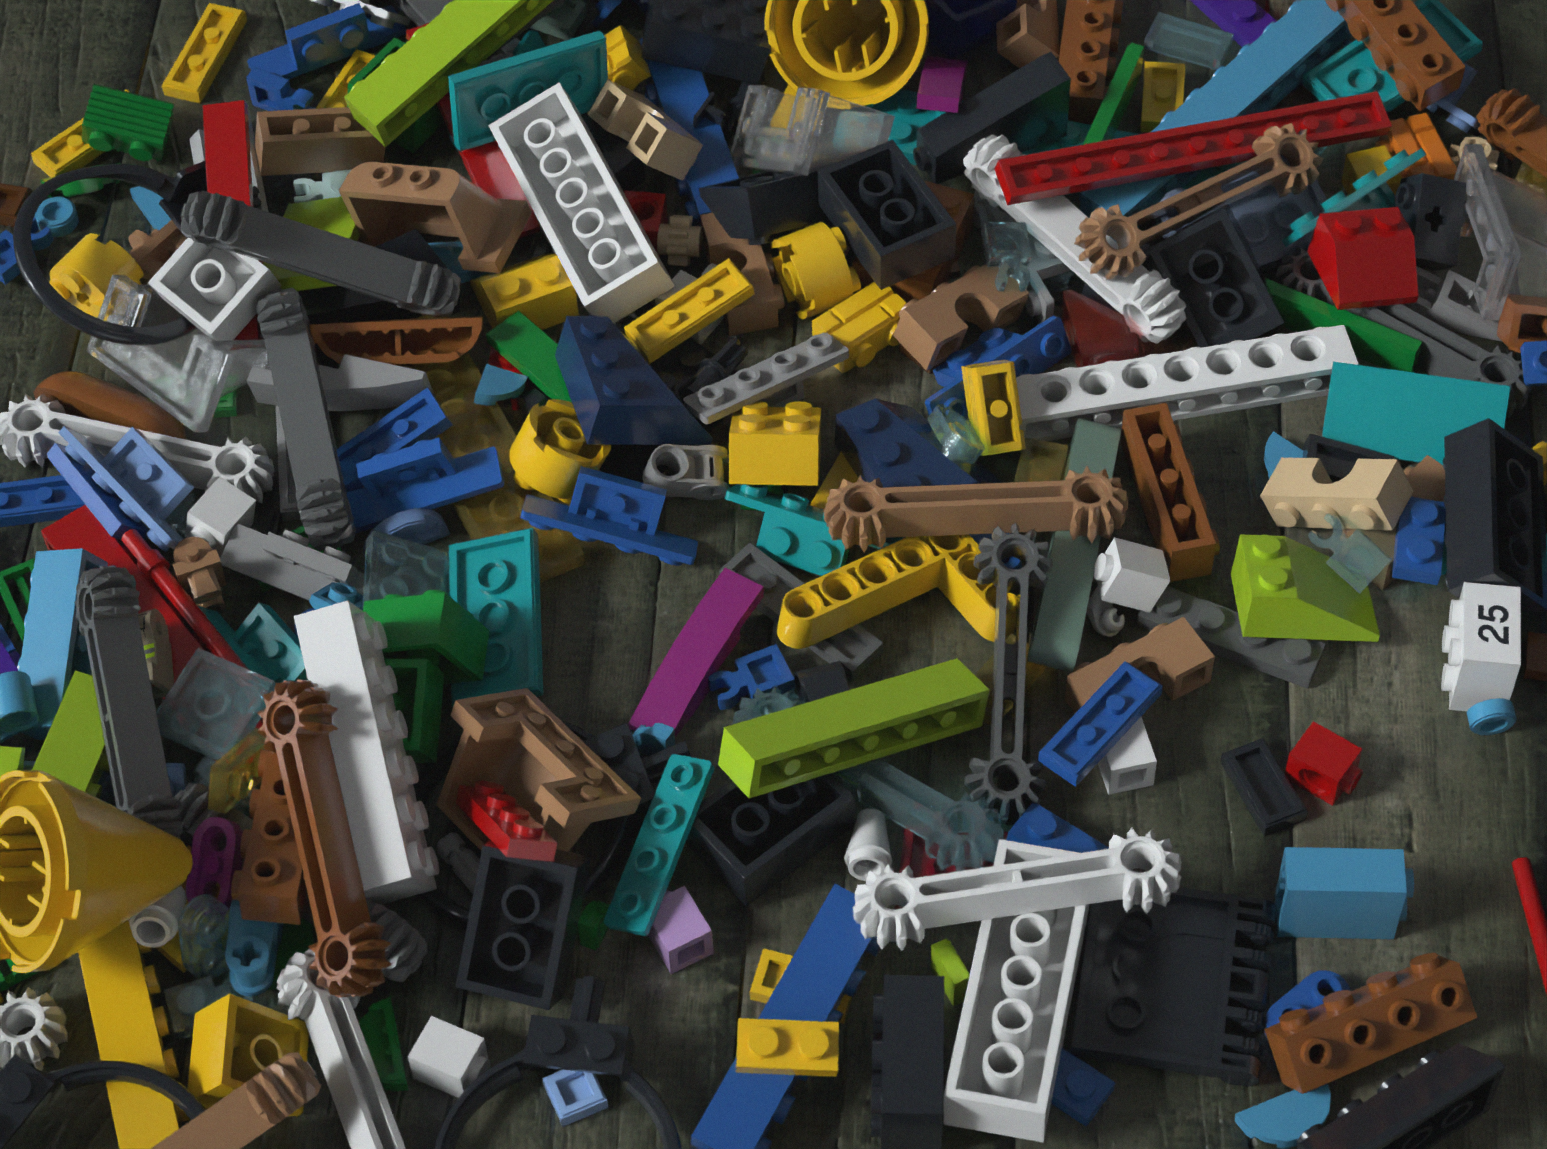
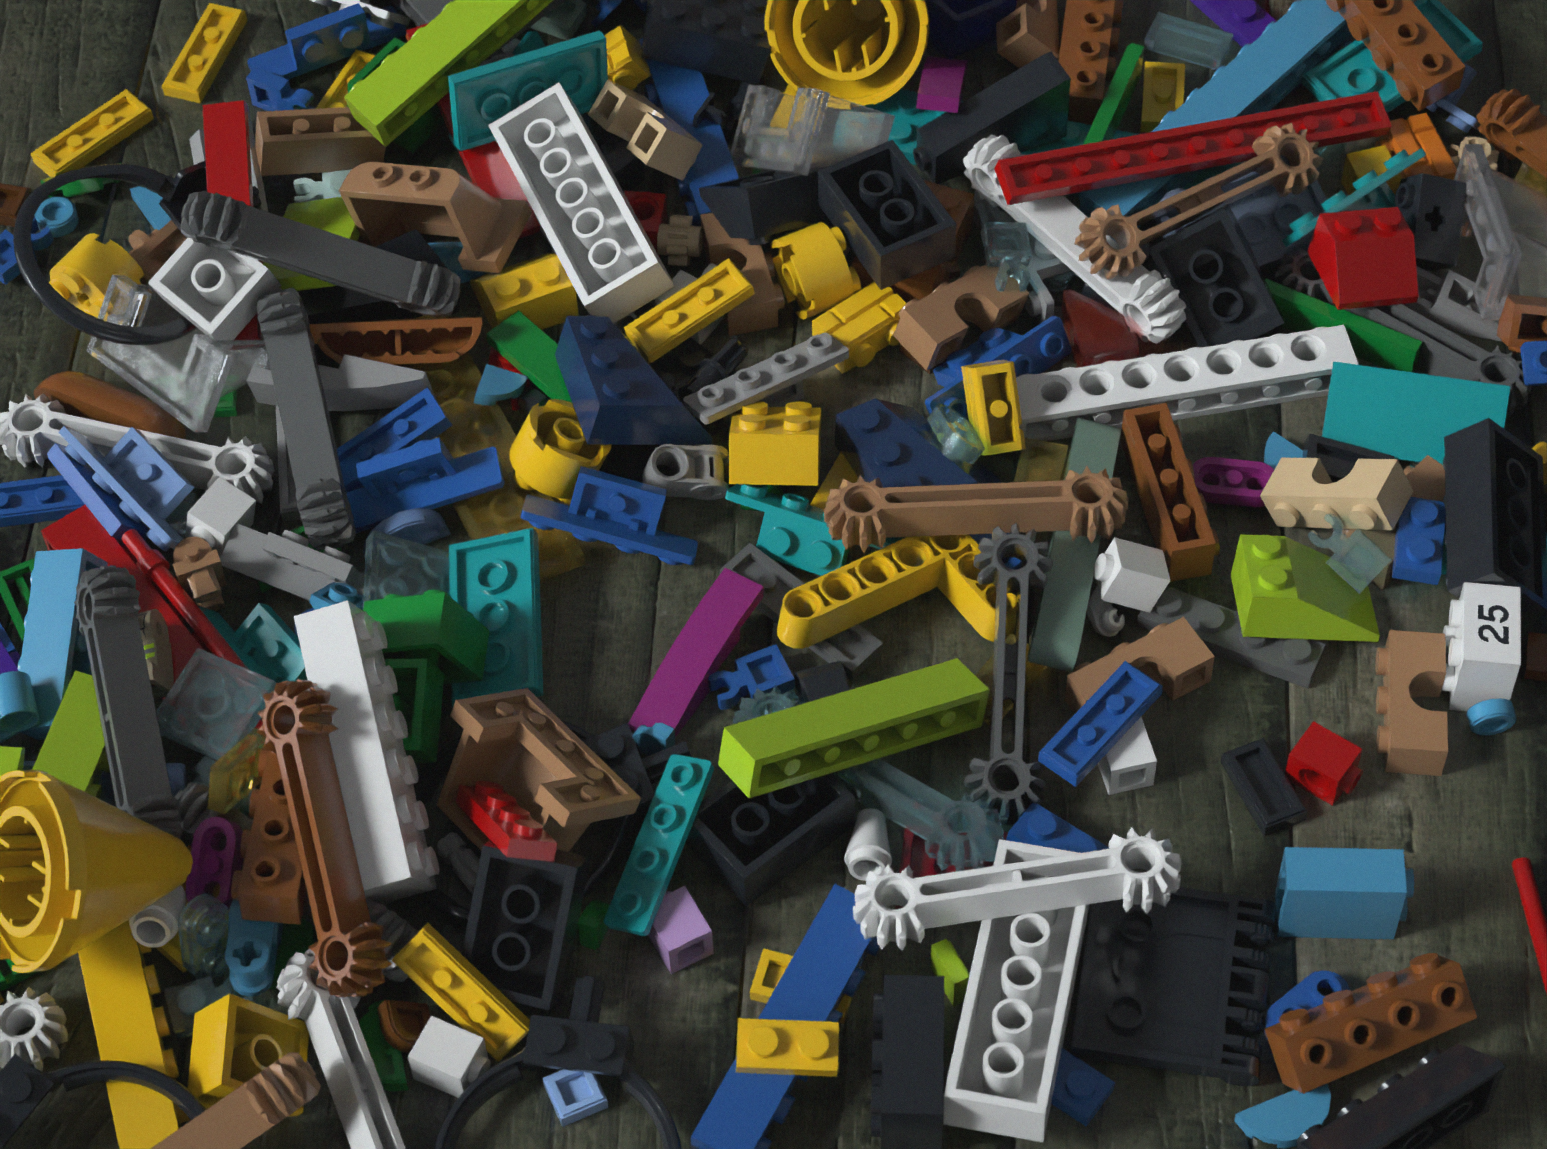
green brick [82,84,174,161] -> none
none -> reddish brown tile [377,999,430,1053]
none -> yellow tile [392,923,530,1062]
none -> magenta plate [1193,457,1274,507]
none -> medium nougat arch [1375,630,1448,776]

